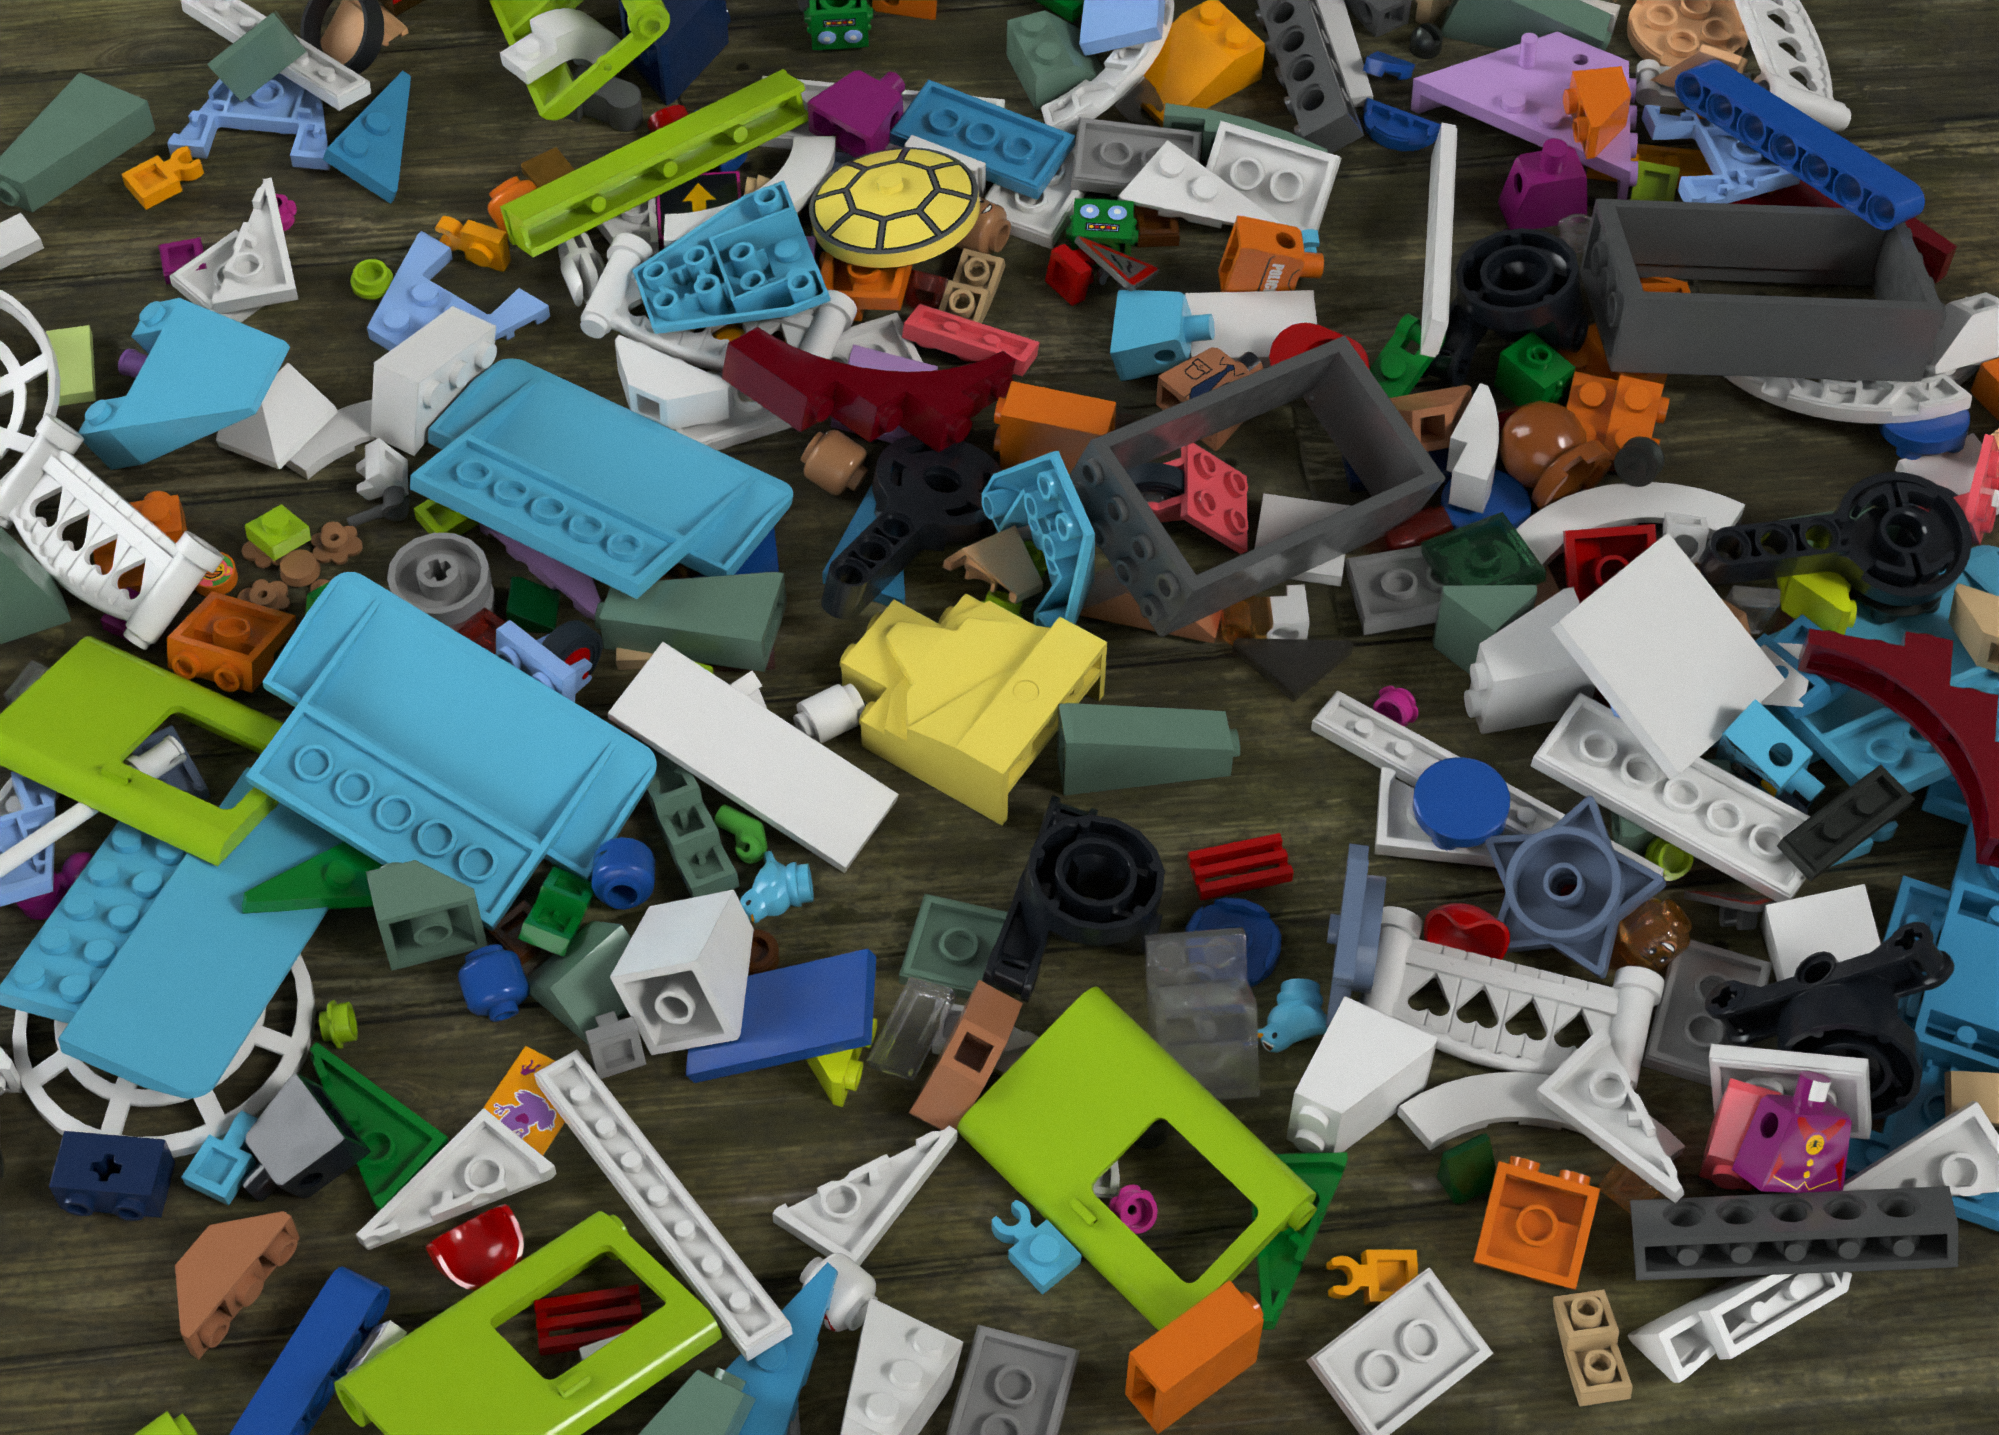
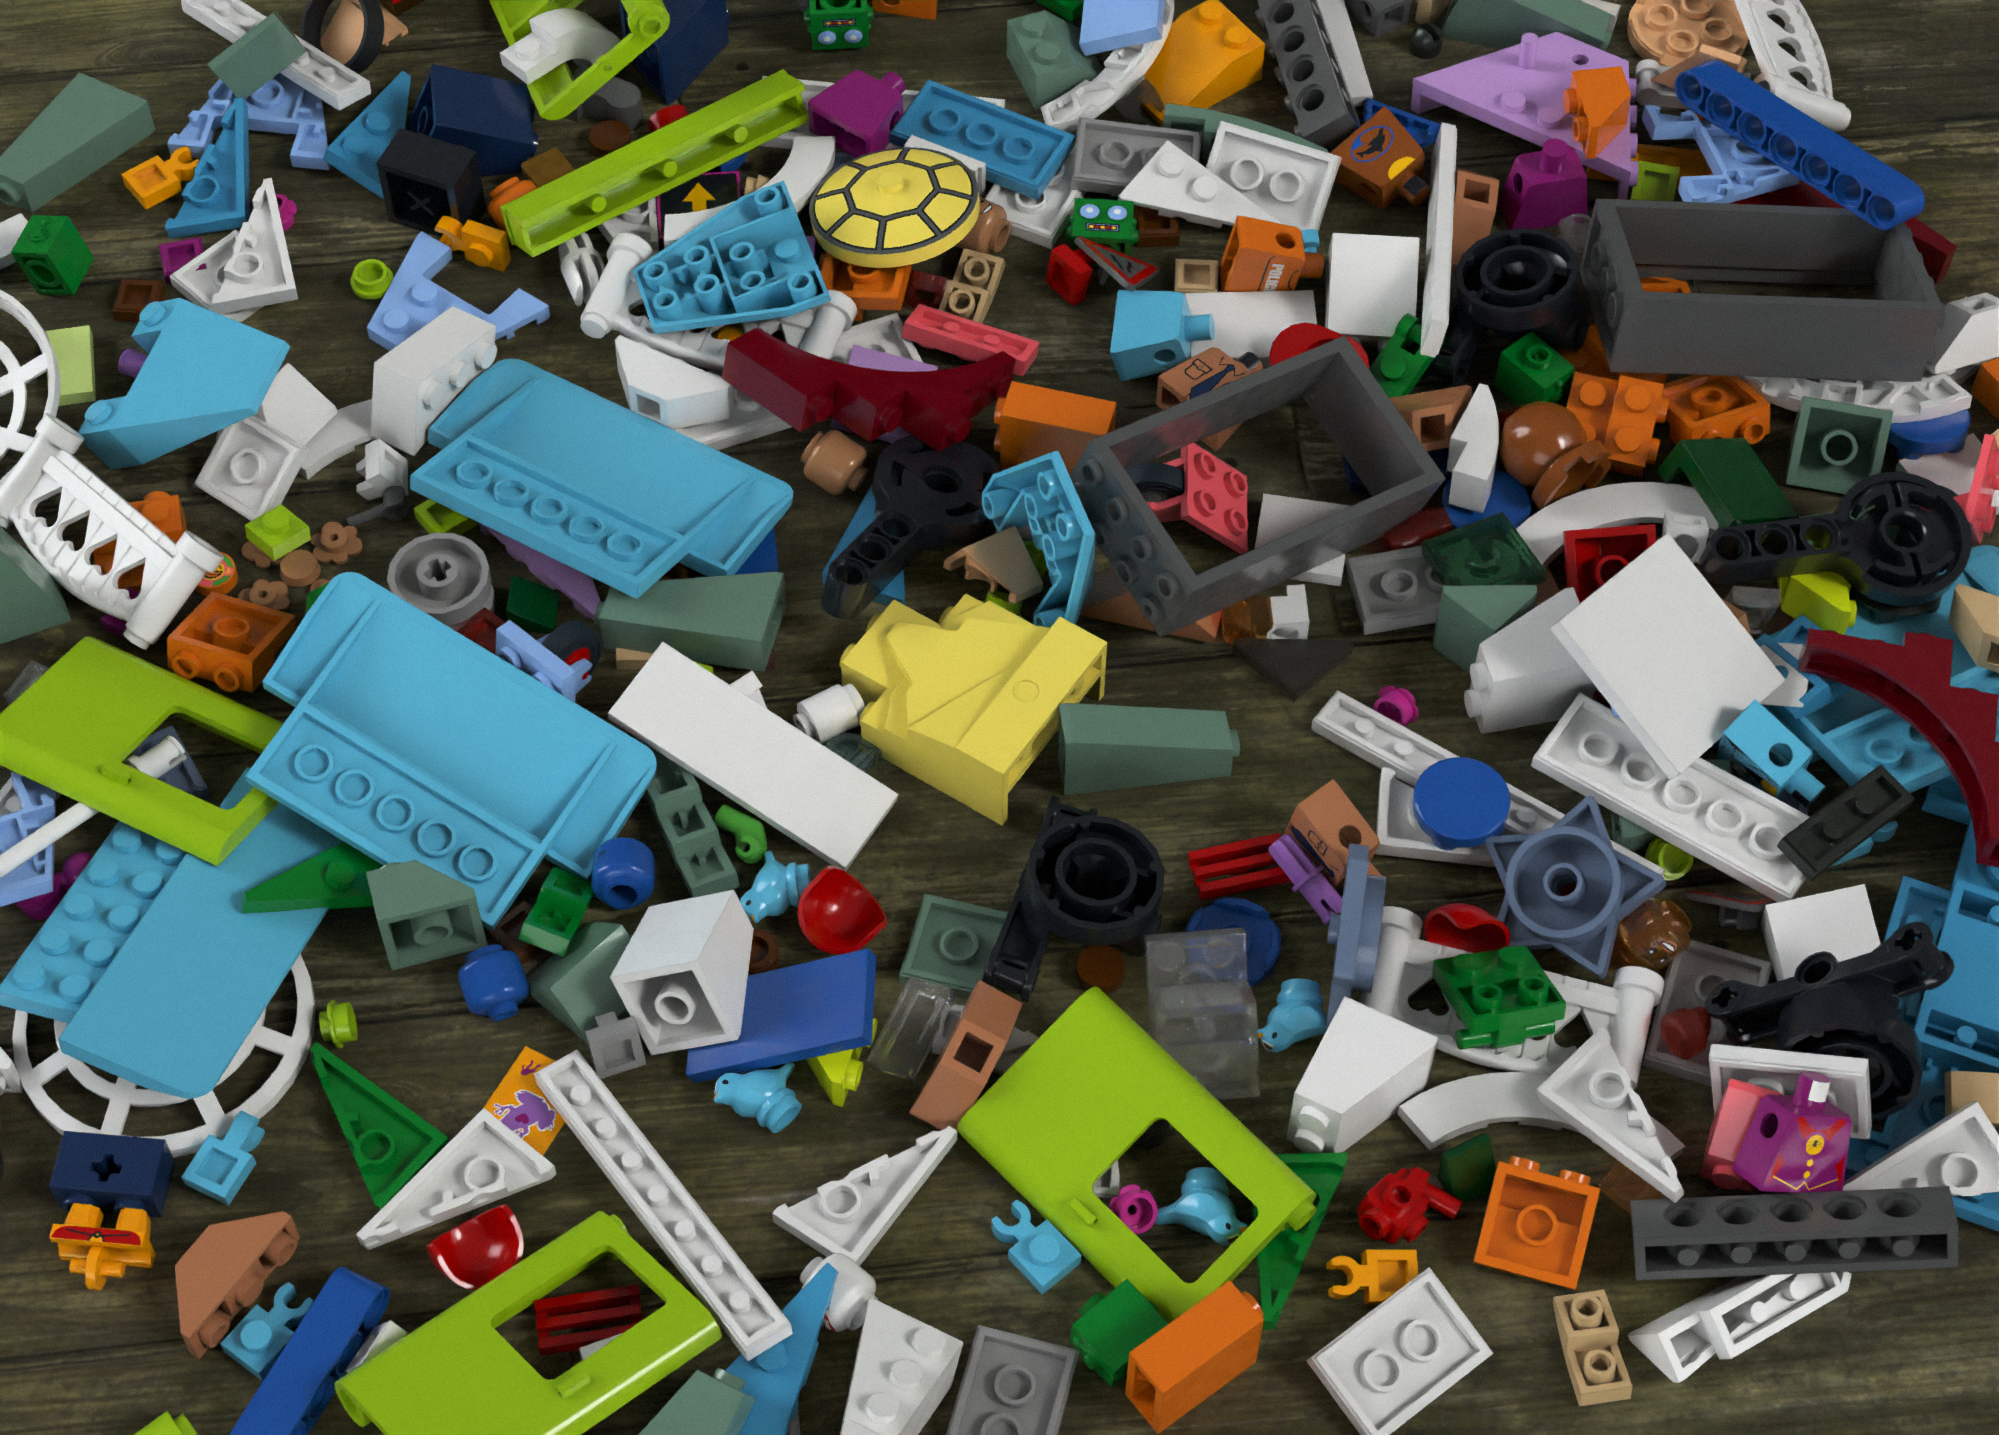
torso [241,1073,371,1202] -> none
blue tile [1363,51,1415,80] -> none
pearl dark grey wheel [1614,436,1665,487] -> none
none -> green head [11,215,94,296]
none -> light orange hips [49,1203,156,1291]
none -> reddish brown tile [112,279,166,322]
none -> dark azure wing [165,97,250,239]
none -> white tile [194,415,310,521]
none -> medium azure plate [220,1282,314,1381]
none -> black brick [376,128,487,237]
none -> dark blue slope [408,64,538,177]
none -> reddish brown tile [589,120,631,158]
none -> medium azure animal [713,1062,802,1133]
none -> red helmet [797,865,887,955]
none -> clear light blue tile [825,733,881,773]
none -> green head [1069,1279,1168,1387]
none -> reddish brown tile [1076,945,1125,995]
none -> medium azure animal [1154,1167,1248,1247]
none -> tan tile [1174,259,1218,294]
none -> medium lavender axle [1268,834,1342,925]
none -> nougat torso [1283,779,1383,891]
none -> white slope [1325,233,1420,353]
none -> dark orange torso [1330,106,1430,209]
none -> red piece [1357,1167,1462,1244]
none -> green plate [1432,945,1566,1050]
none -> nougat slope [1451,168,1500,271]
none -> dark green panel [1657,438,1799,549]
none -> clear red tile [1660,1006,1712,1060]
none -> orange plate [1661,375,1770,445]
none -> sand green slope [1785,396,1893,494]

